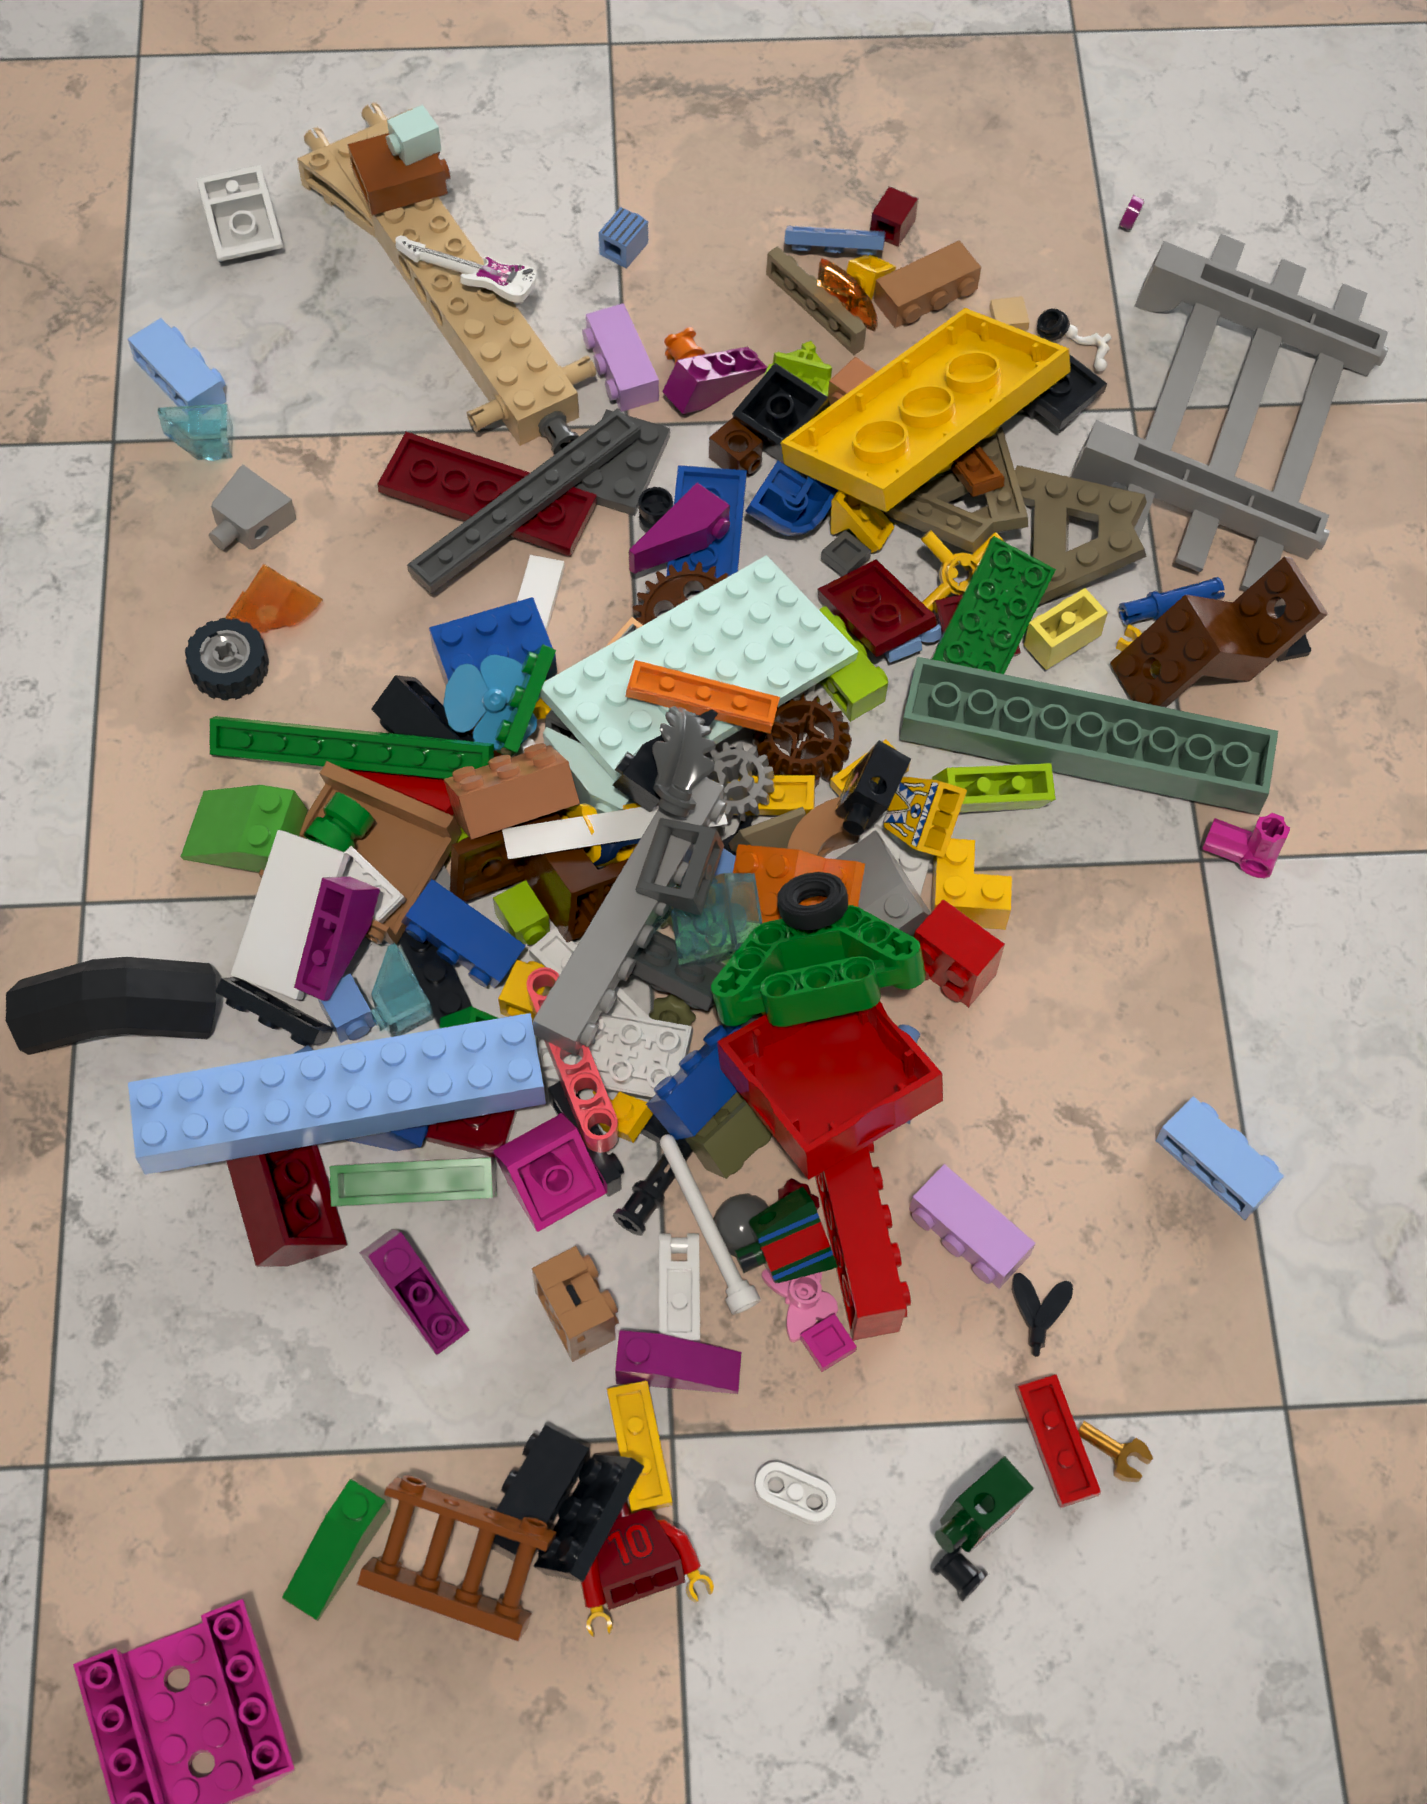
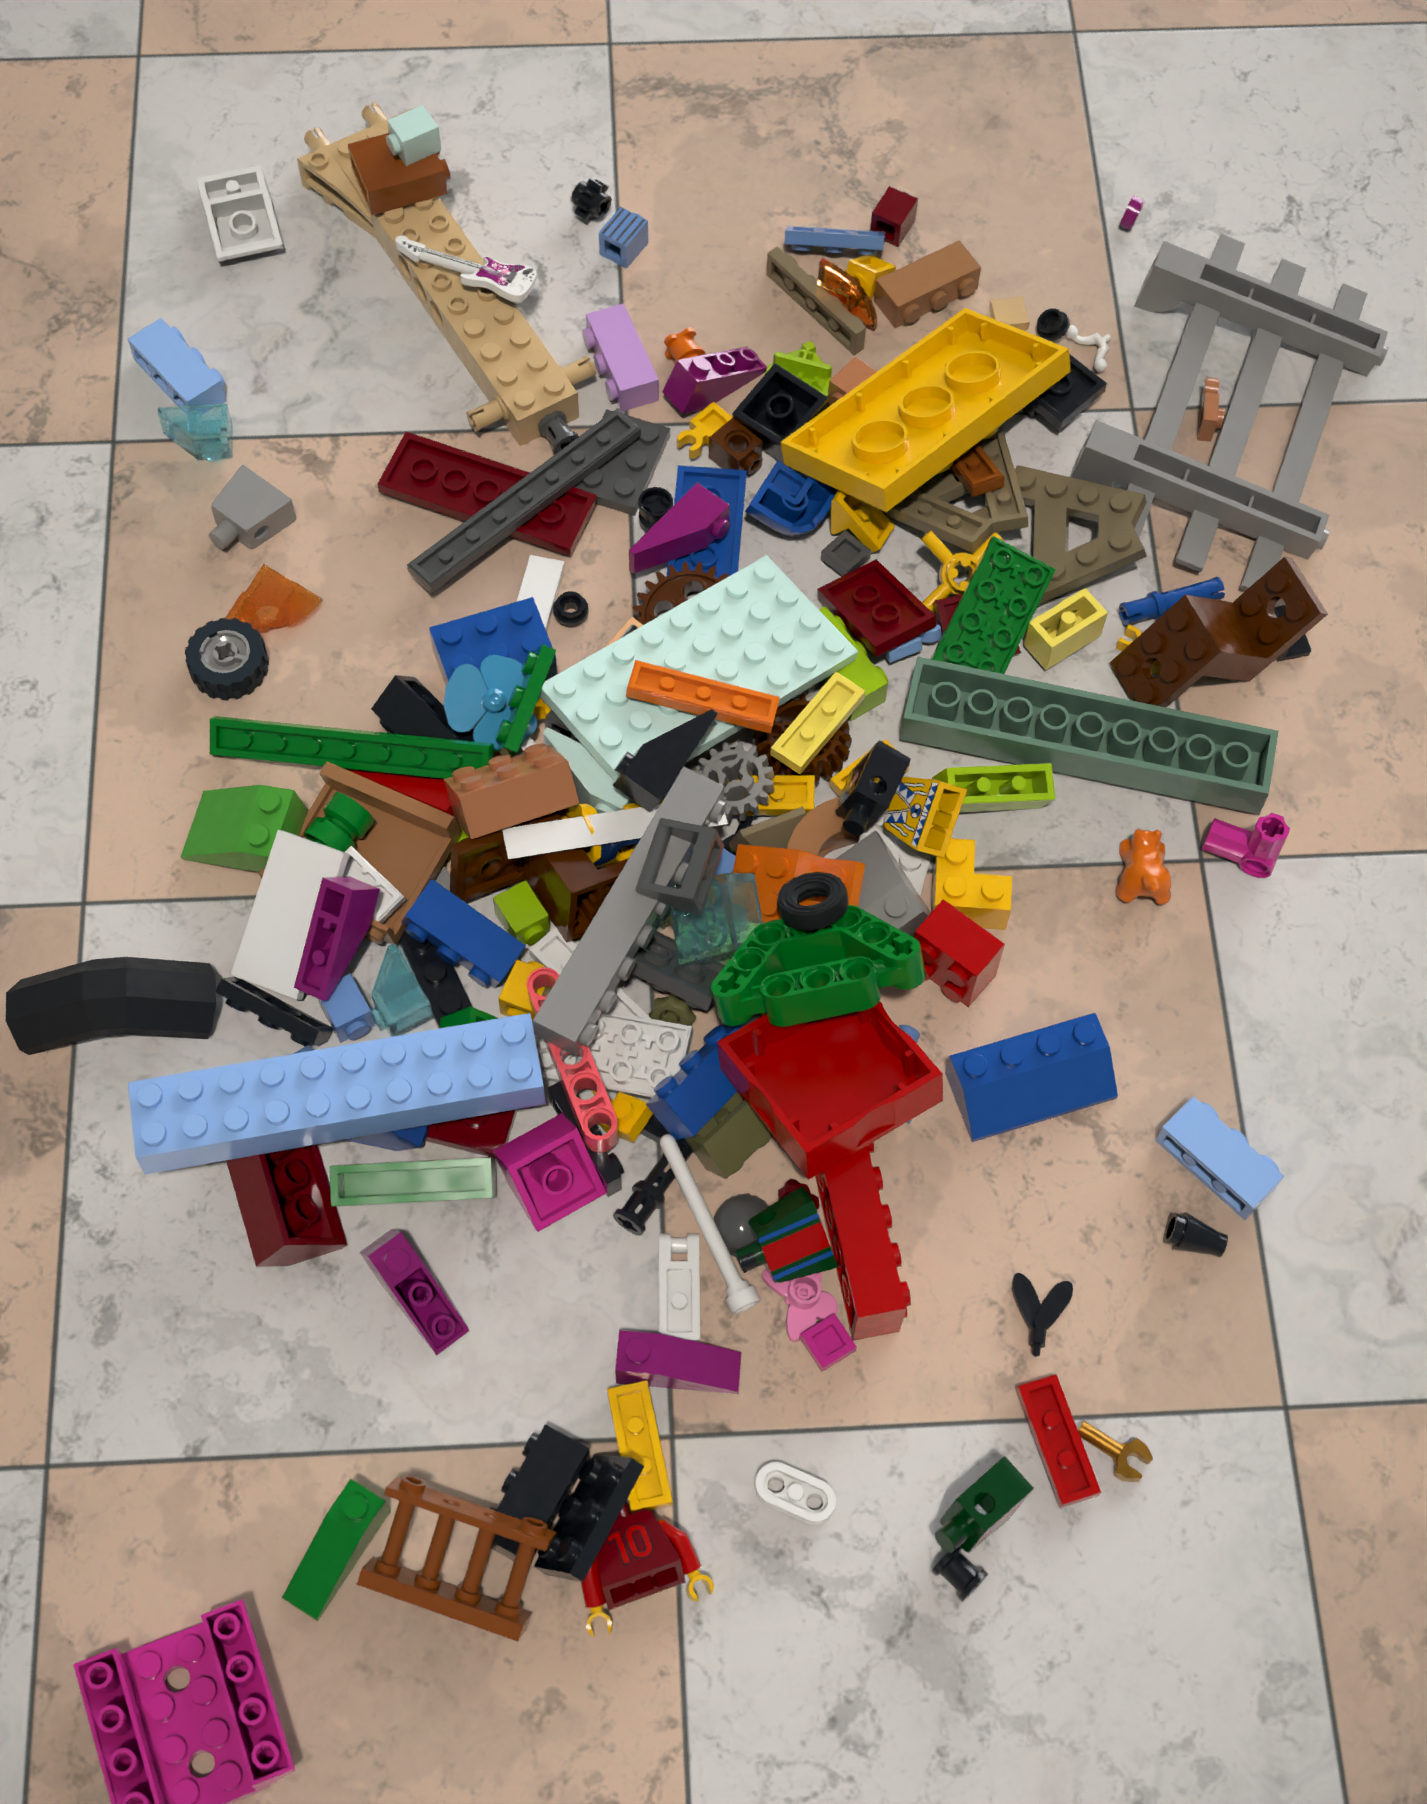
medium nougat piece [532,1246,619,1362] -> none
dark grey plant [652,706,716,817] -> none
lavender brick [909,1164,1036,1289] -> none
none -> black plate [553,591,589,626]
none -> black gear [571,178,612,221]
none -> yellow plate [677,401,733,459]
none -> light yellow plate [770,672,866,774]
none -> blue slope [945,1013,1118,1142]
none -> orange animal [1115,829,1171,905]
none -> black cone [1164,1212,1228,1257]
none -> nougat plate [1197,377,1224,442]

